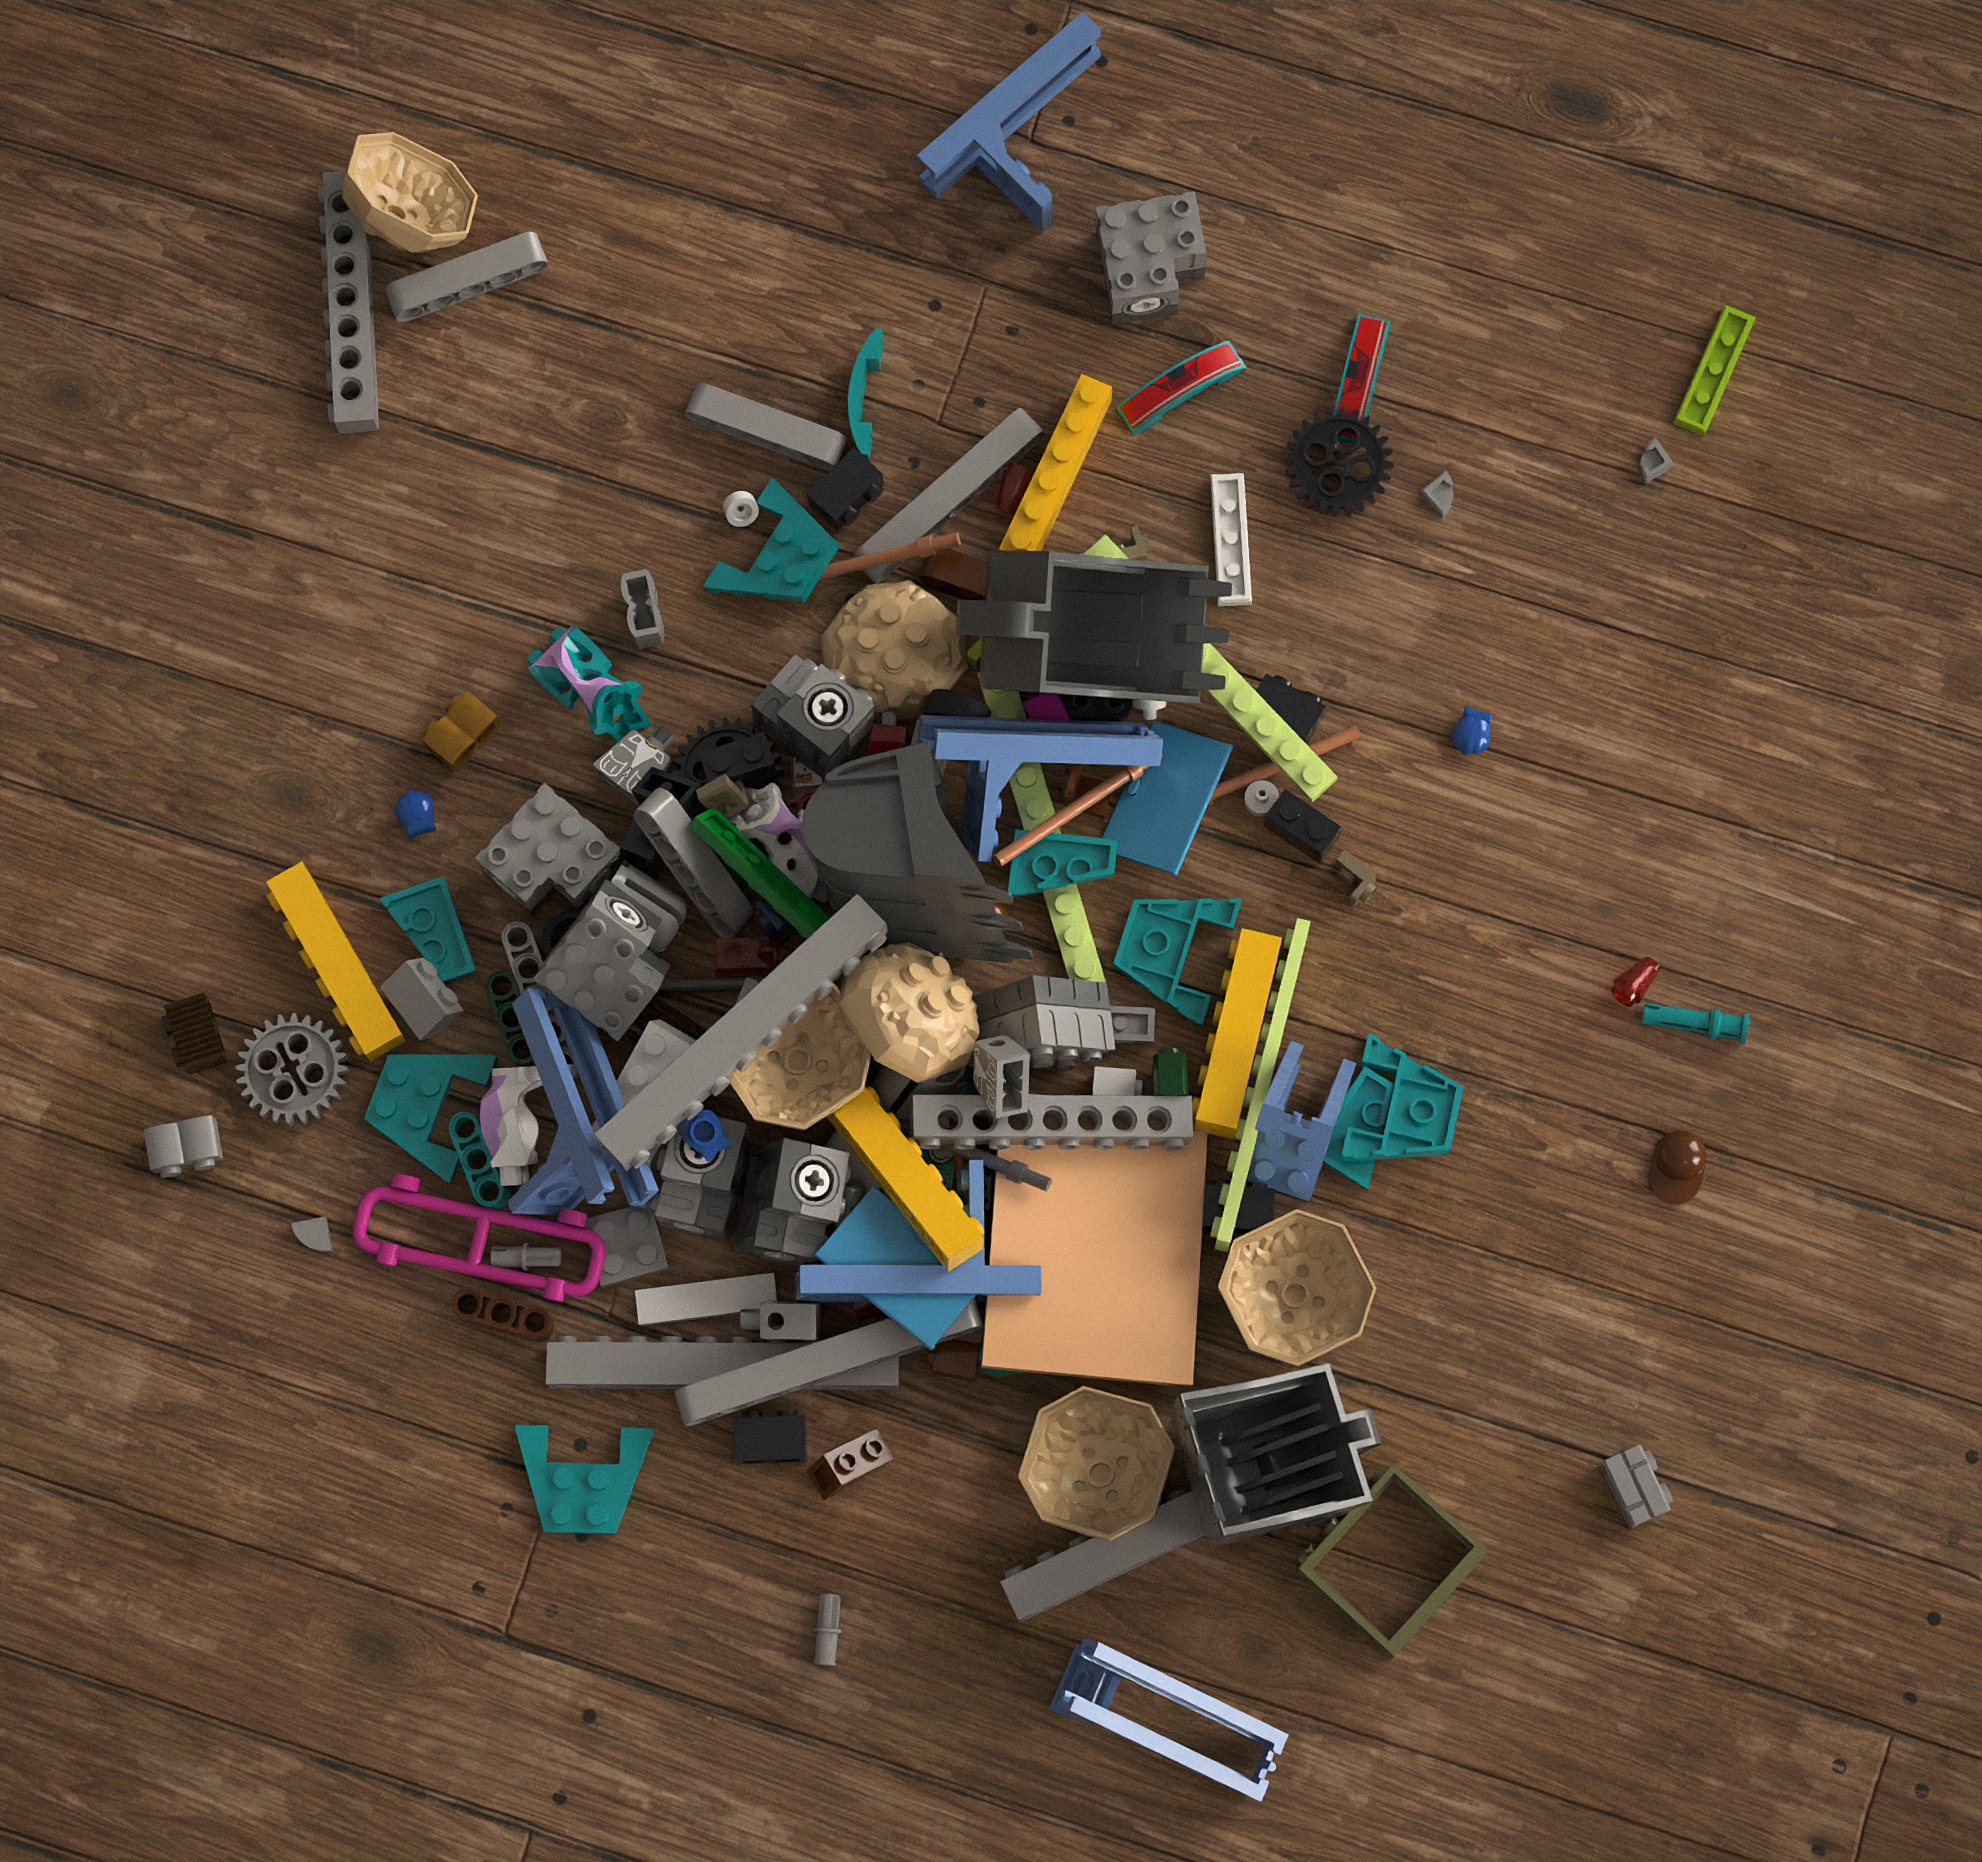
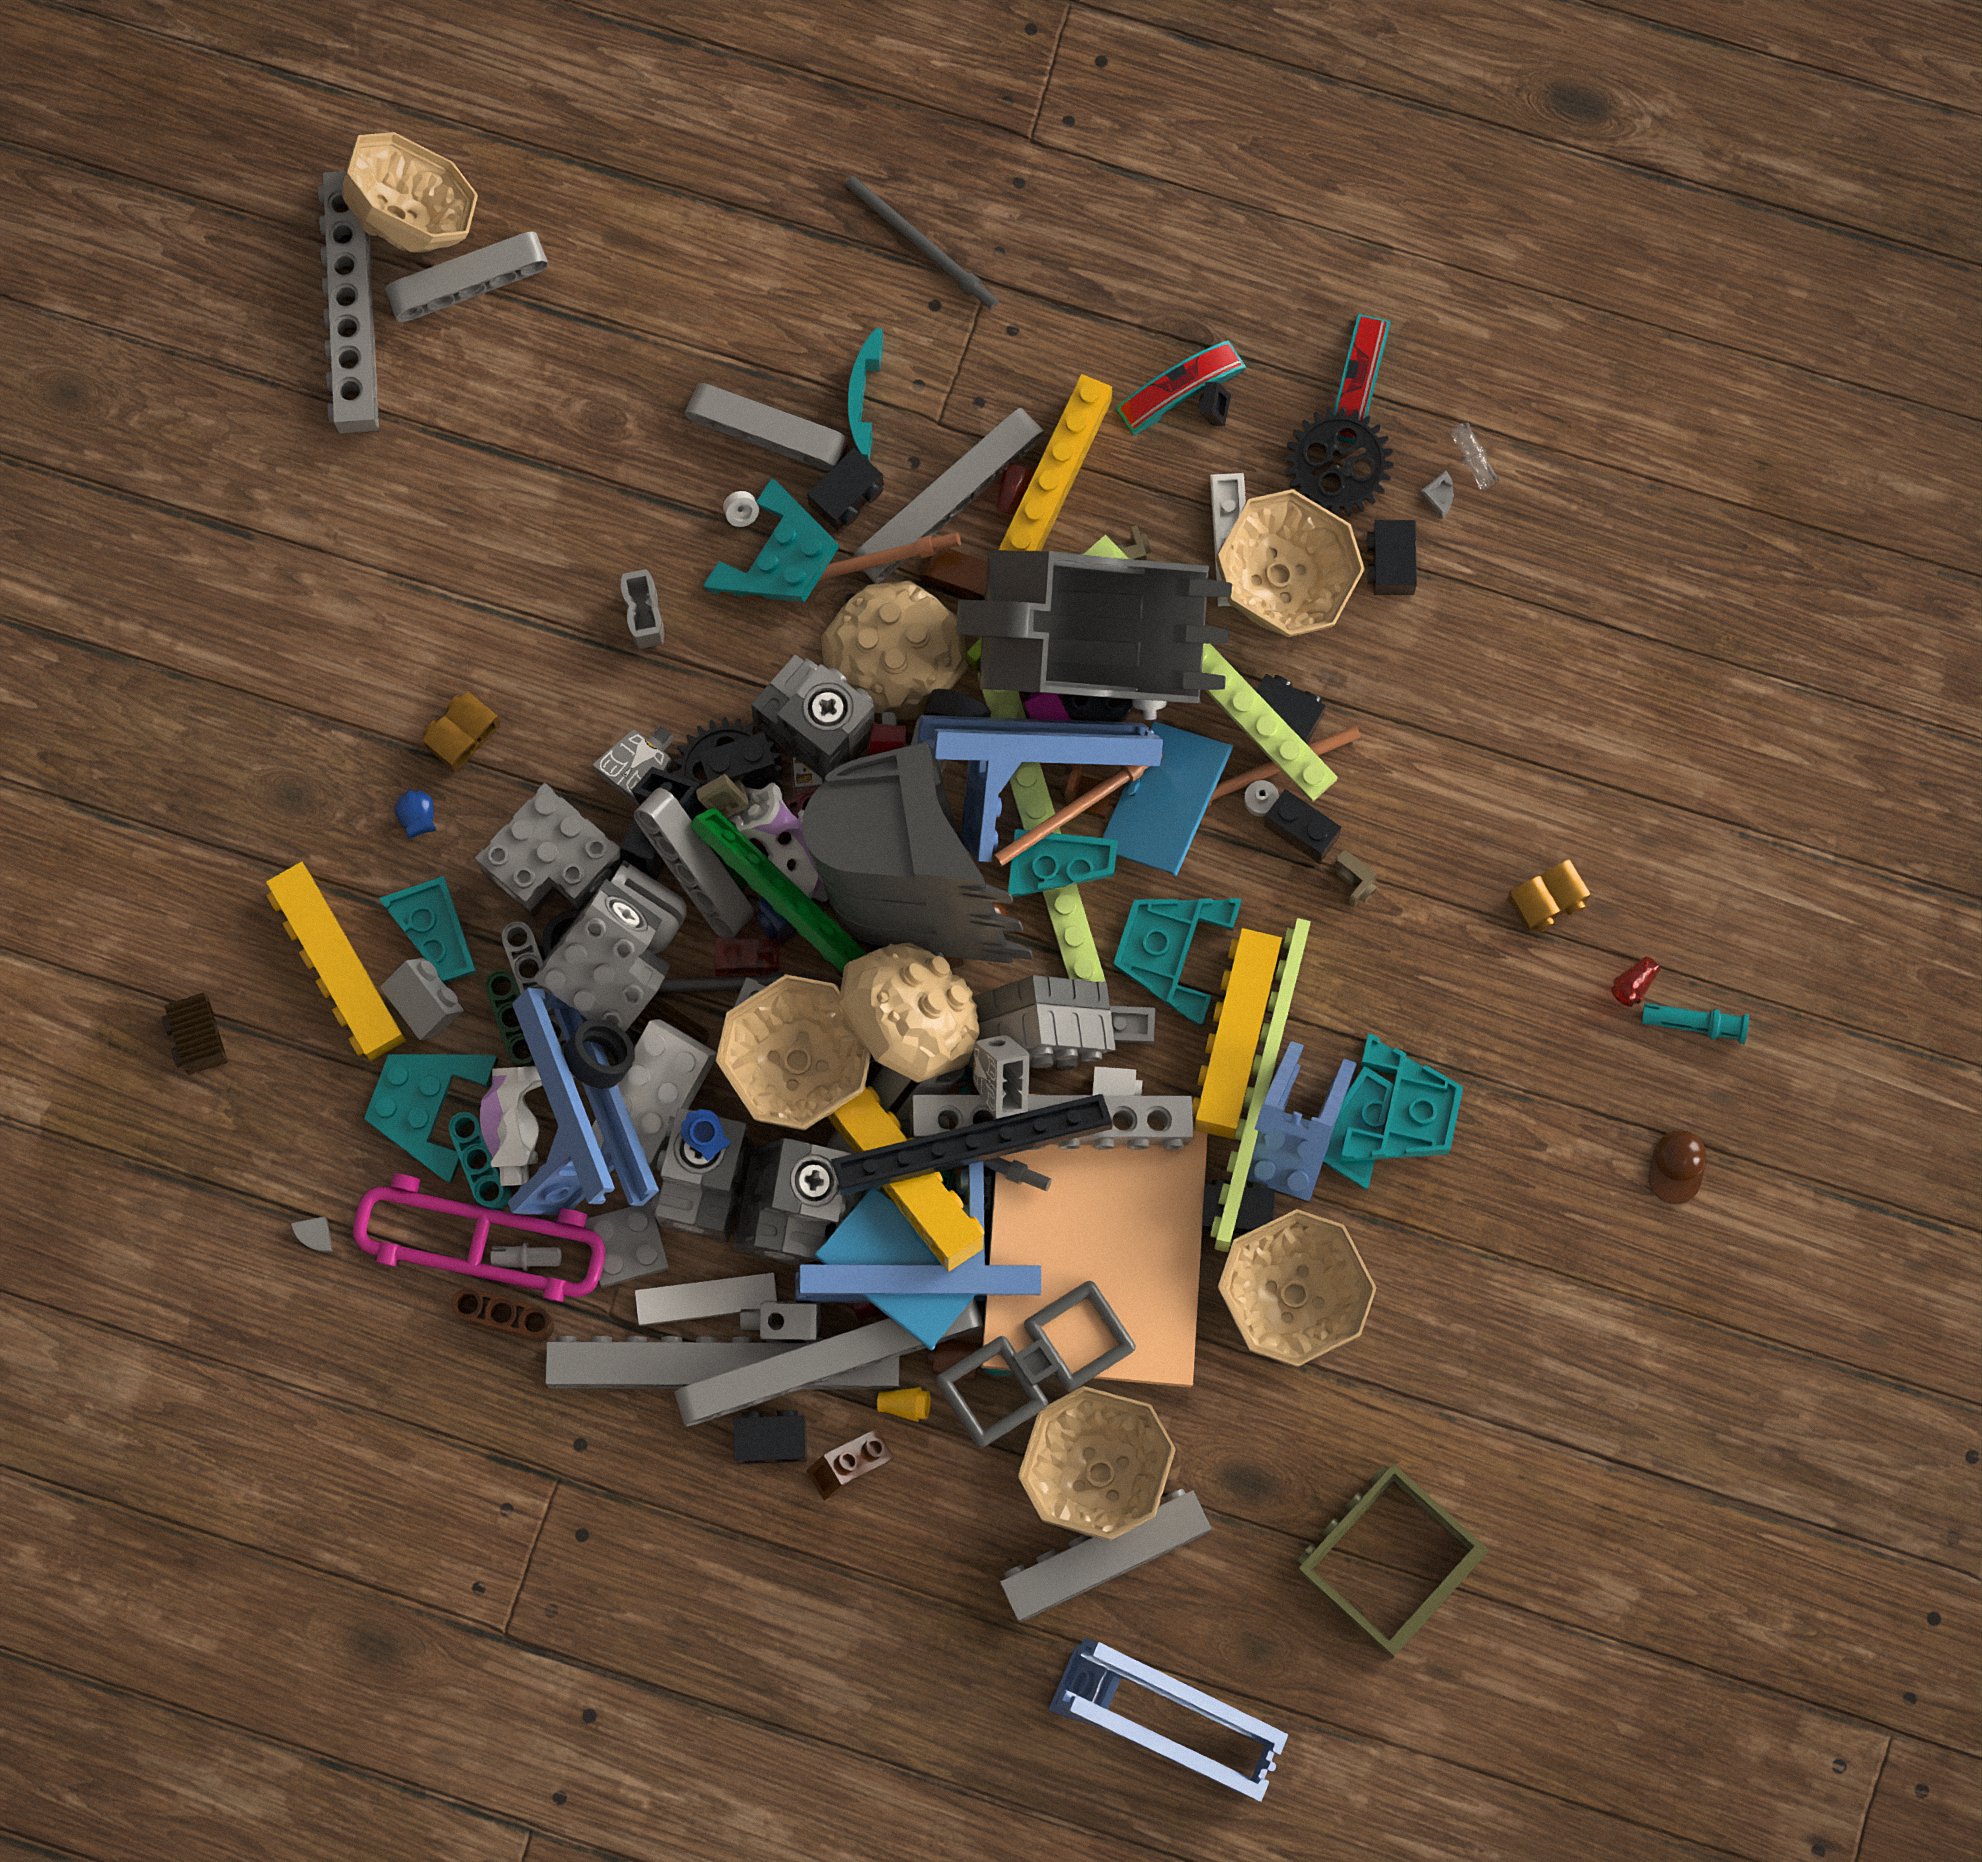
light grey brick [144,1115,223,1178] -> none
light grey gear [235,1013,350,1126] -> none
teal wing [515,1425,654,1535] -> none
teal hips [526,625,652,742] -> none
light grey brick [594,894,888,1172] -> none
light grey axle [813,1594,842,1666] -> none
medium blue piece [917,11,1101,233] -> none
light grey piece [1096,191,1206,324] -> none
dark green brick [1152,1048,1188,1096] -> none
dark grey piece [1171,1363,1382,1546] -> none
blue animal [1451,706,1493,755] -> none
light grey brick [1599,1444,1673,1530] -> none
light grey tile [1639,437,1674,485] -> none
lime tile [1673,305,1756,437] -> none
none -> black tyre [564,1019,635,1089]
none -> black tile [831,1094,1113,1196]
none -> dark grey bar [845,176,999,310]
none -> yellow cone [877,1387,931,1422]
none -> dark grey bar [935,1281,1136,1448]
none -> black plate [1199,382,1231,426]
none -> tan rock [1216,489,1365,637]
none -> black brick [1367,520,1417,595]
none -> clear pin [1450,422,1499,490]
none -> pearl gold brick [1508,859,1590,933]

